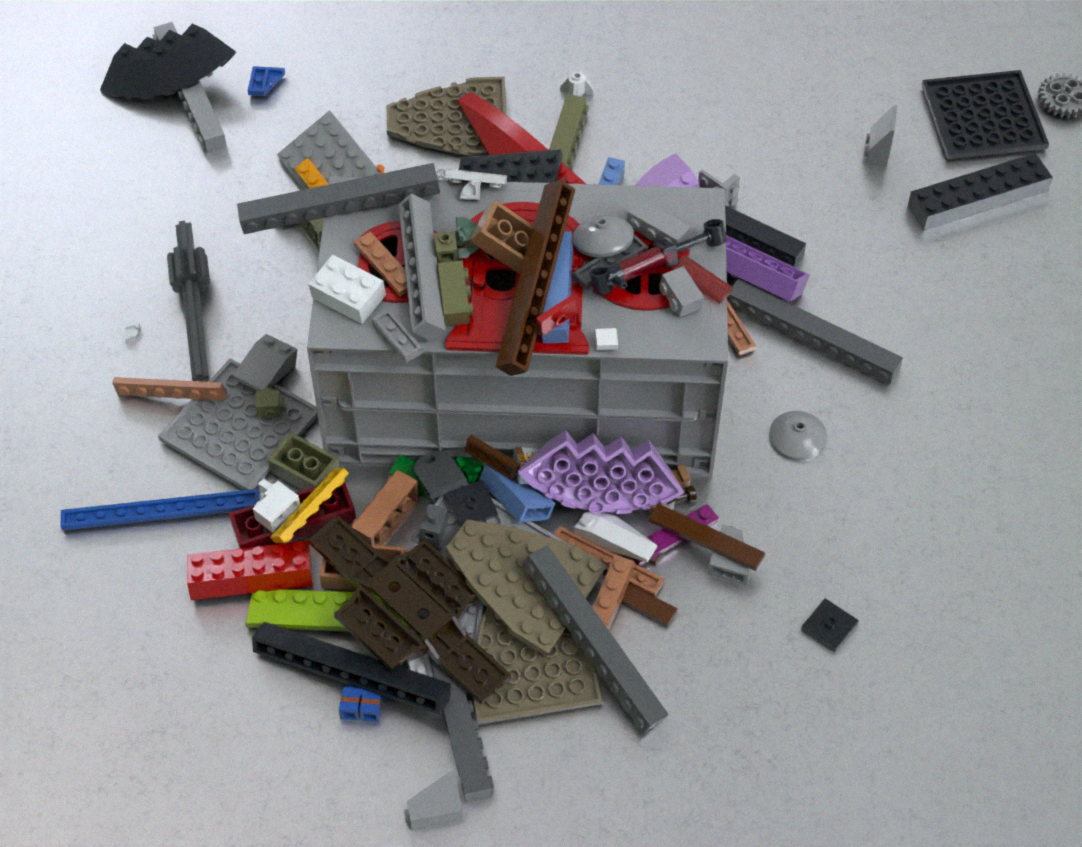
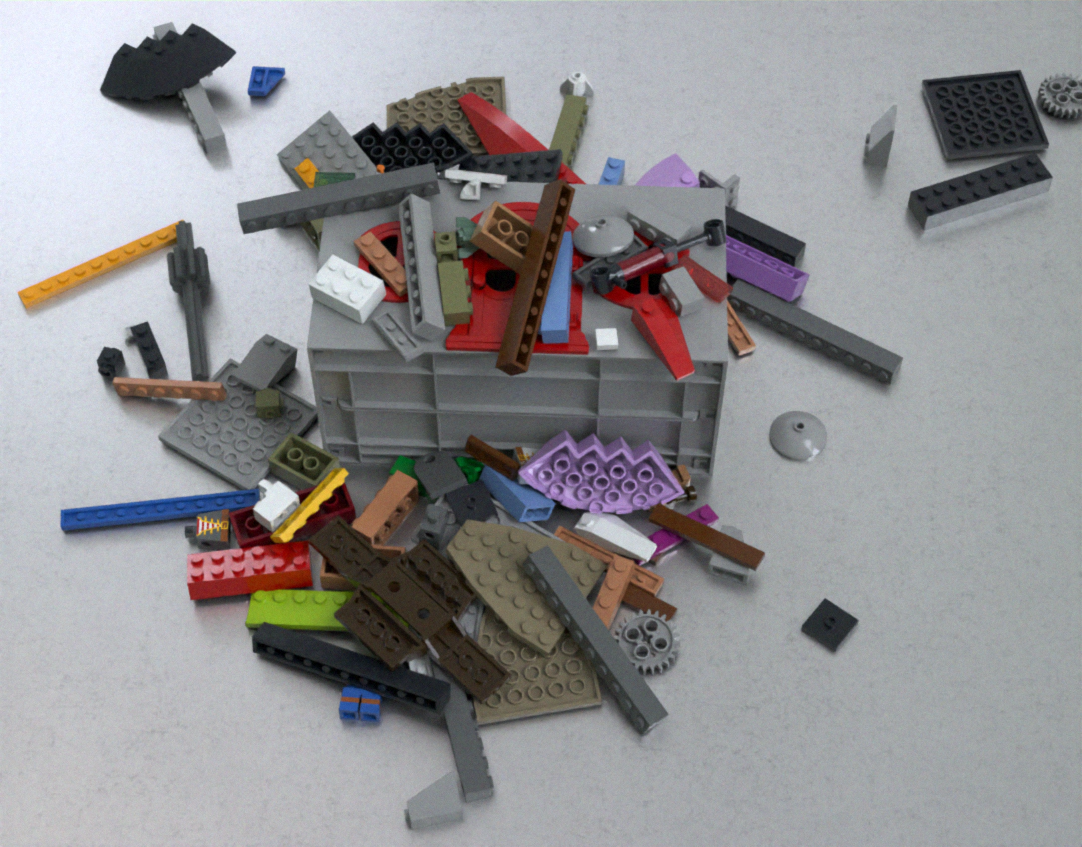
red plate [536,296,577,336] -> none
none -> light orange plate [17,219,184,309]
none -> black brick [97,346,125,378]
none -> black brick [130,321,168,379]
none -> dark grey torso [185,509,231,551]
none -> clear green tile [314,172,356,187]
none -> black brick [352,122,474,173]
none -> light grey gear [613,609,680,675]
none -> red wedge [631,297,695,381]

